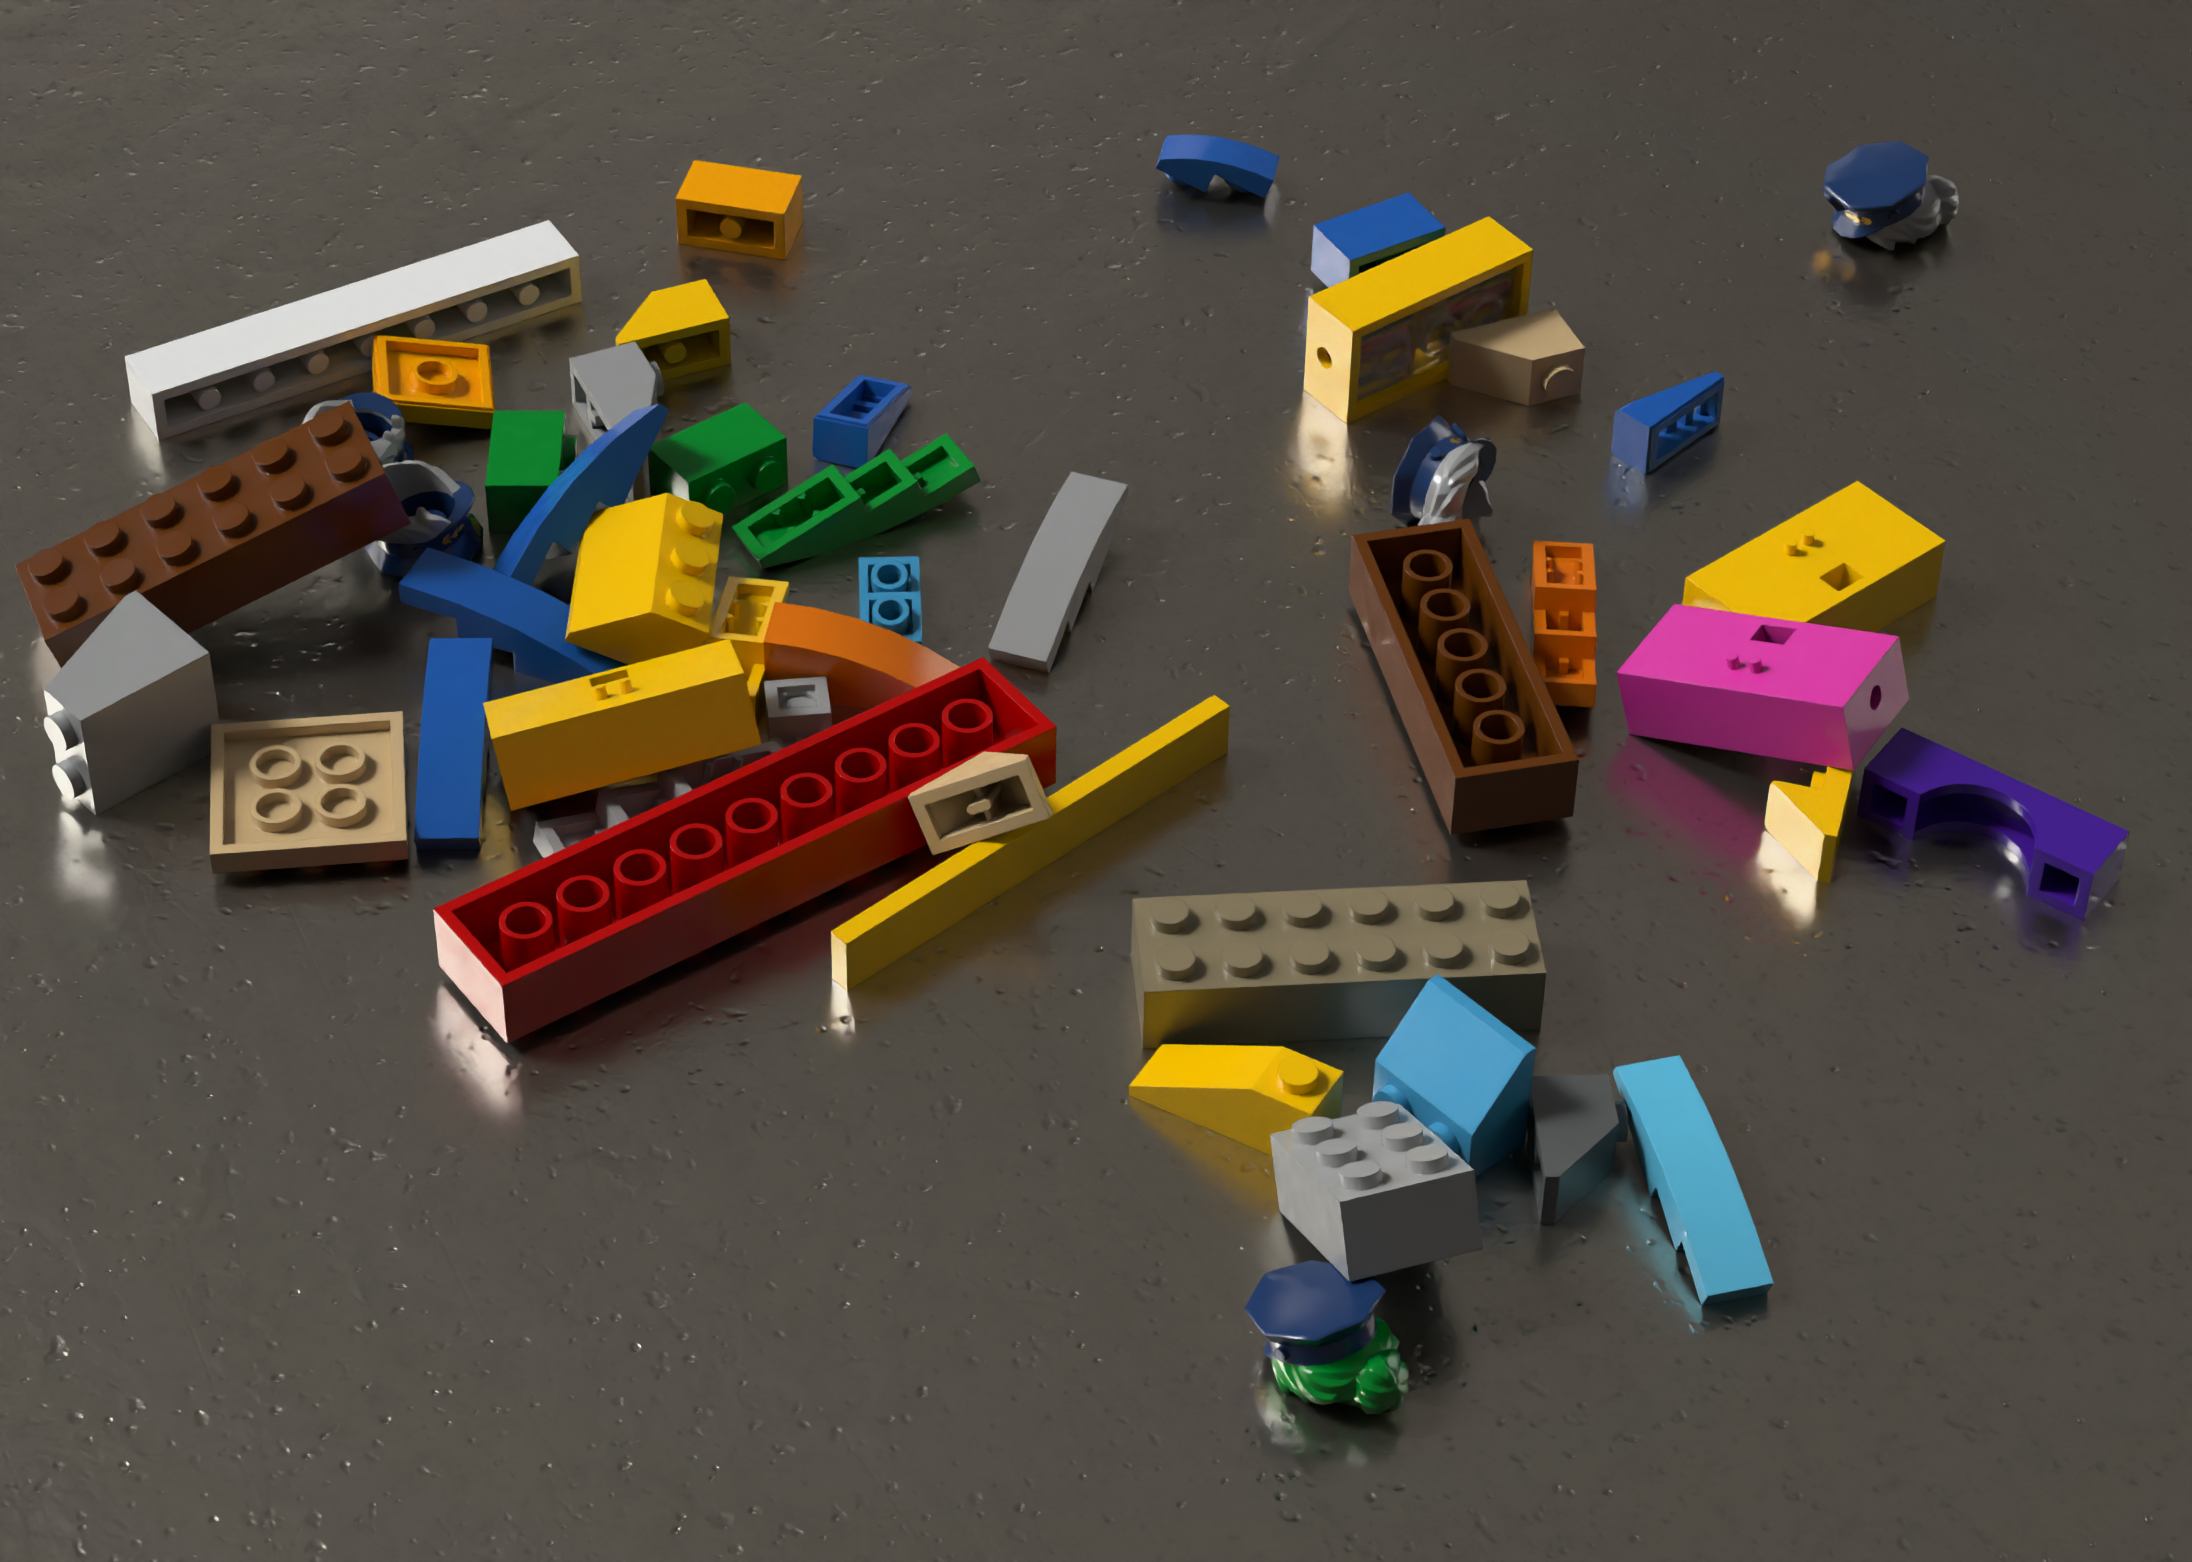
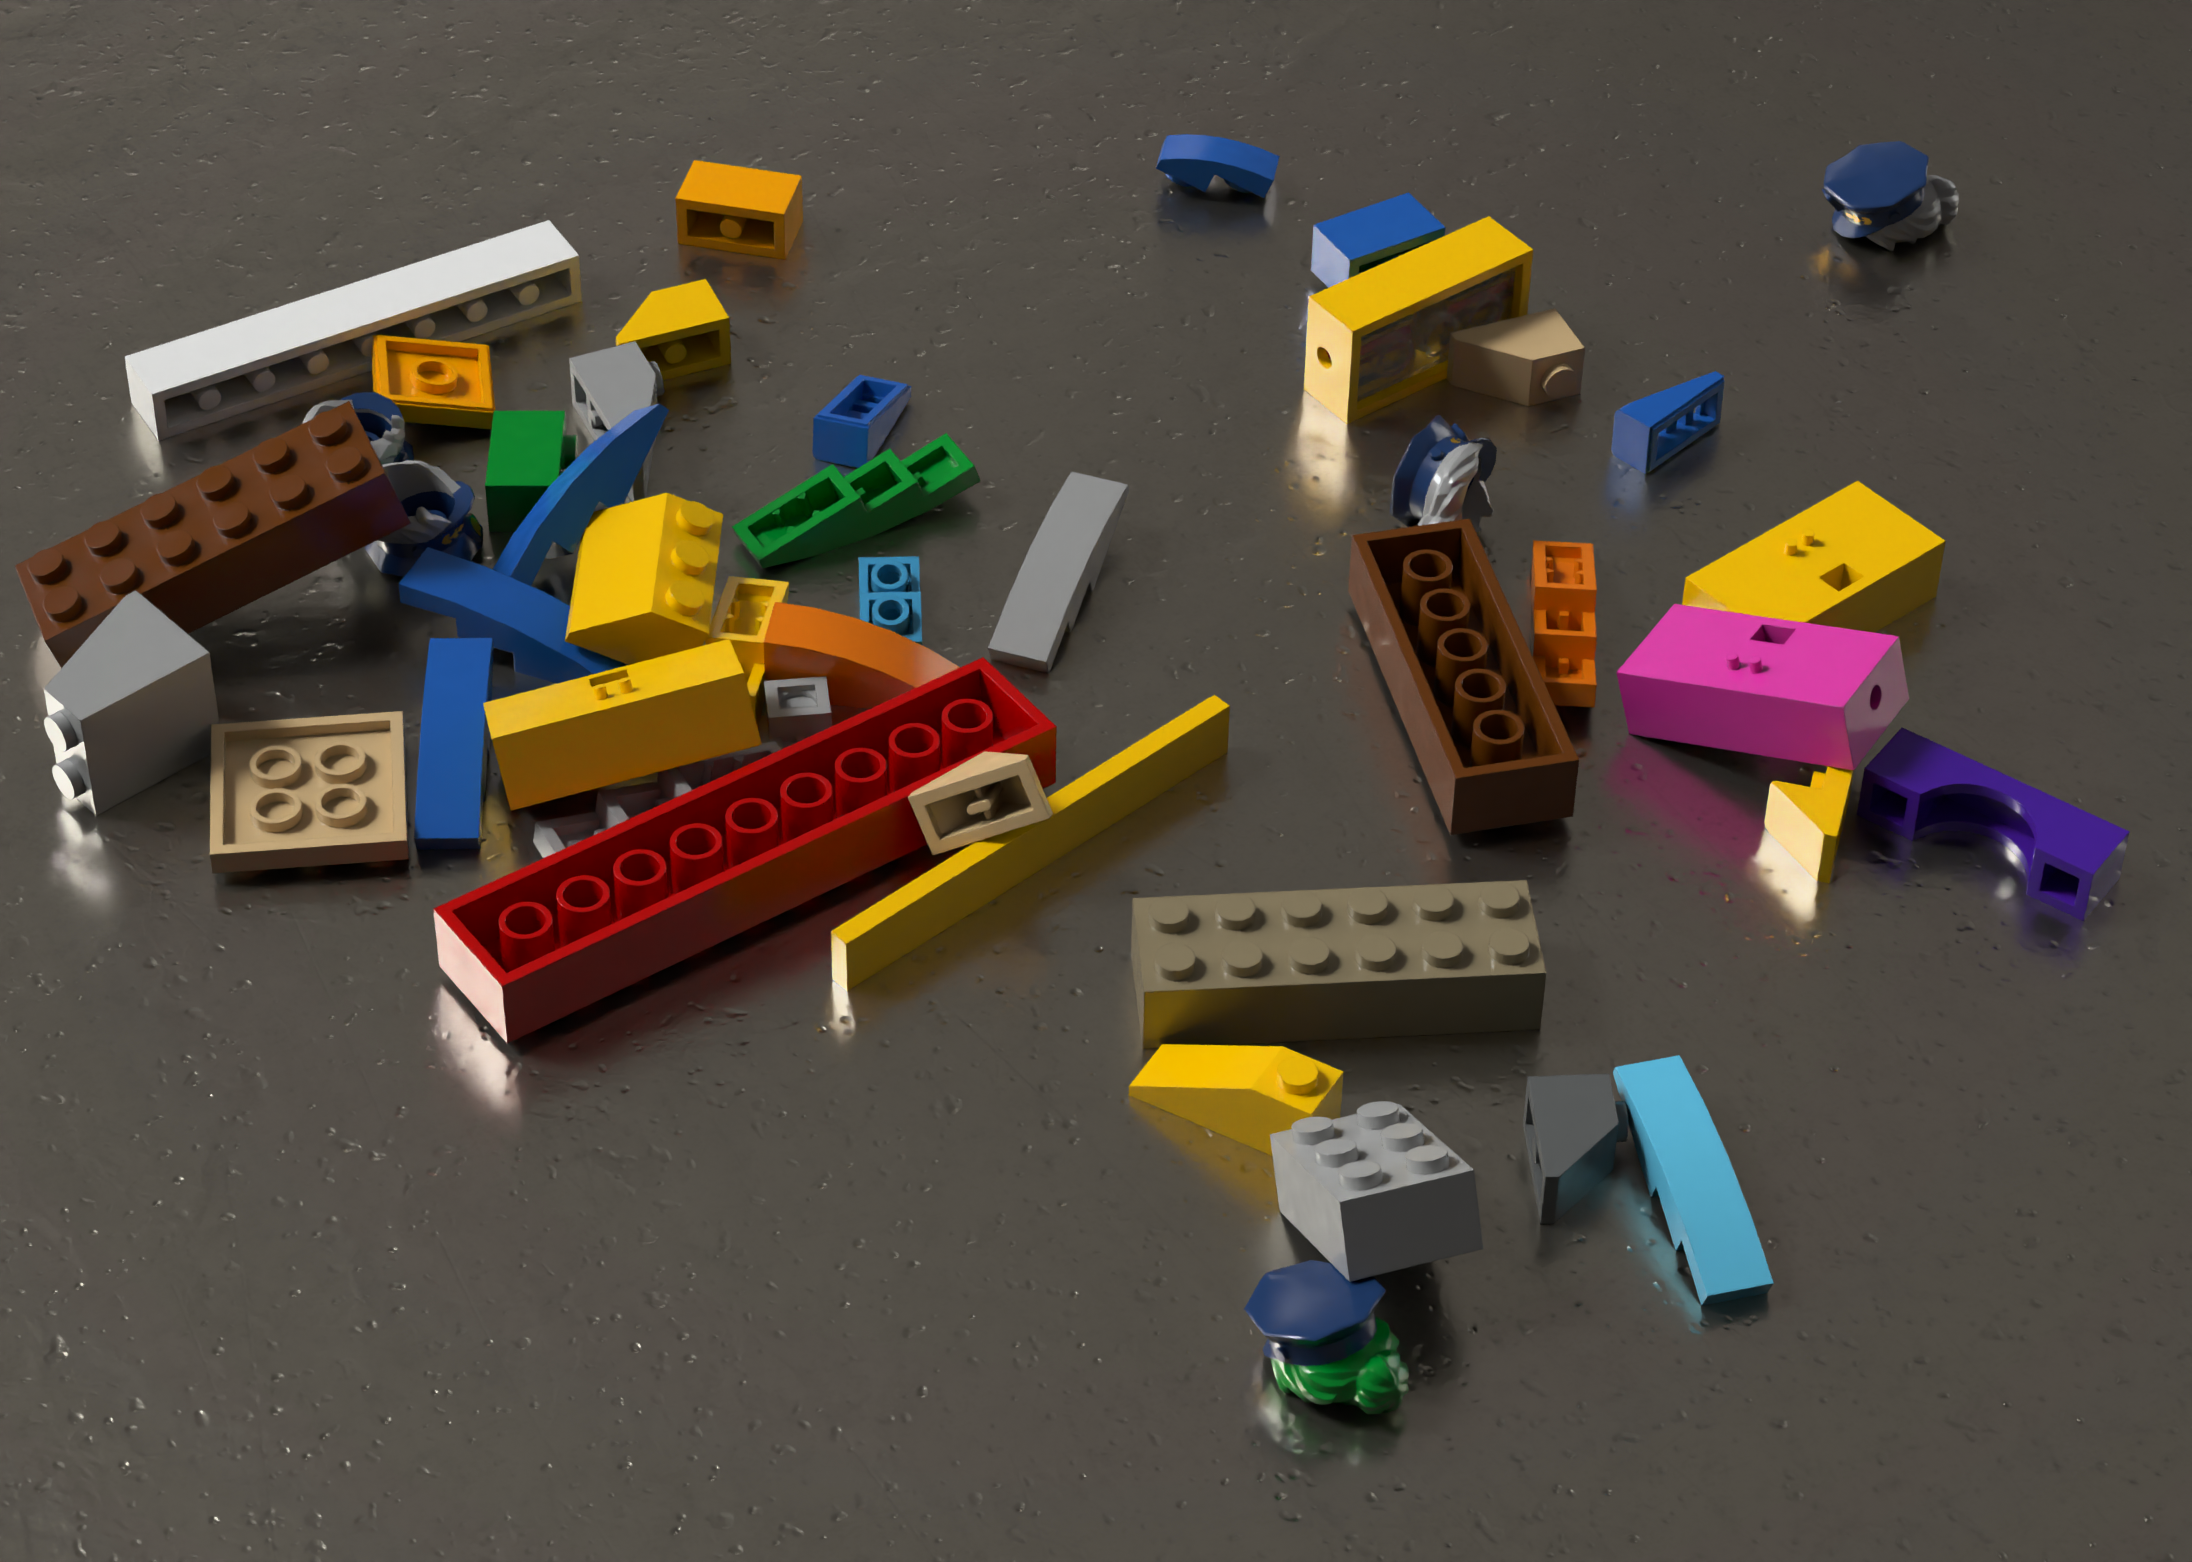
green brick [648,402,788,514] -> none
dark azure slope [1372,974,1536,1177] -> none

